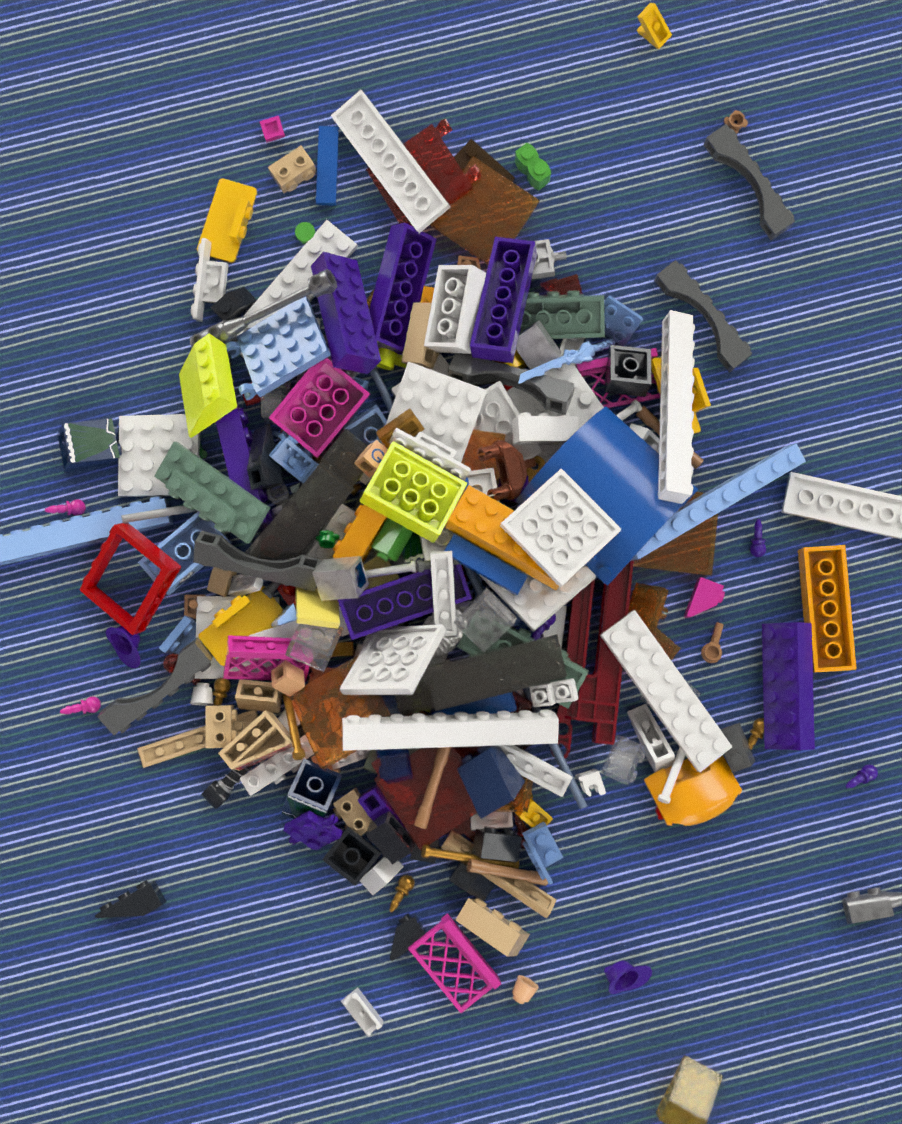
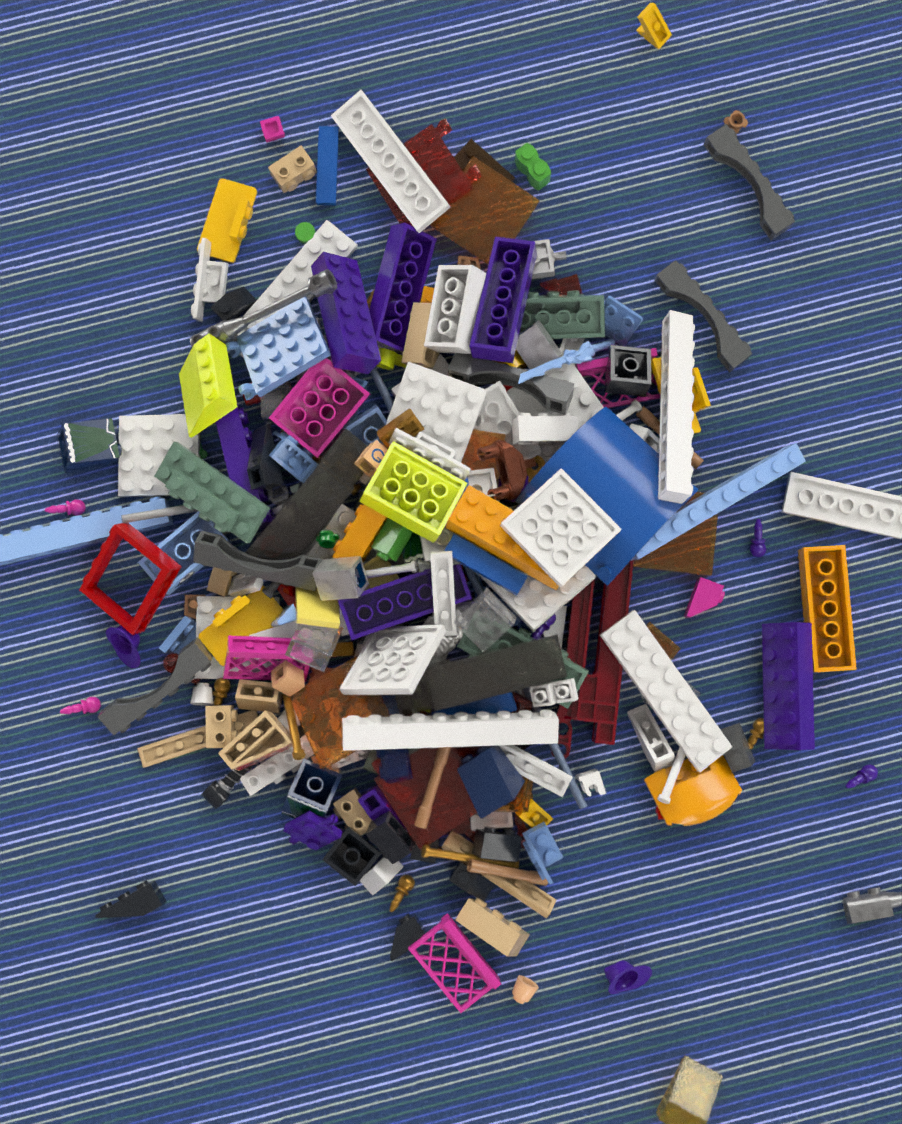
white hinge [341,987,383,1037] -> none
clear brick [601,735,646,785] -> none
clear orange plate [628,583,669,630] -> none
medium nougat plate [701,622,724,663] -> none

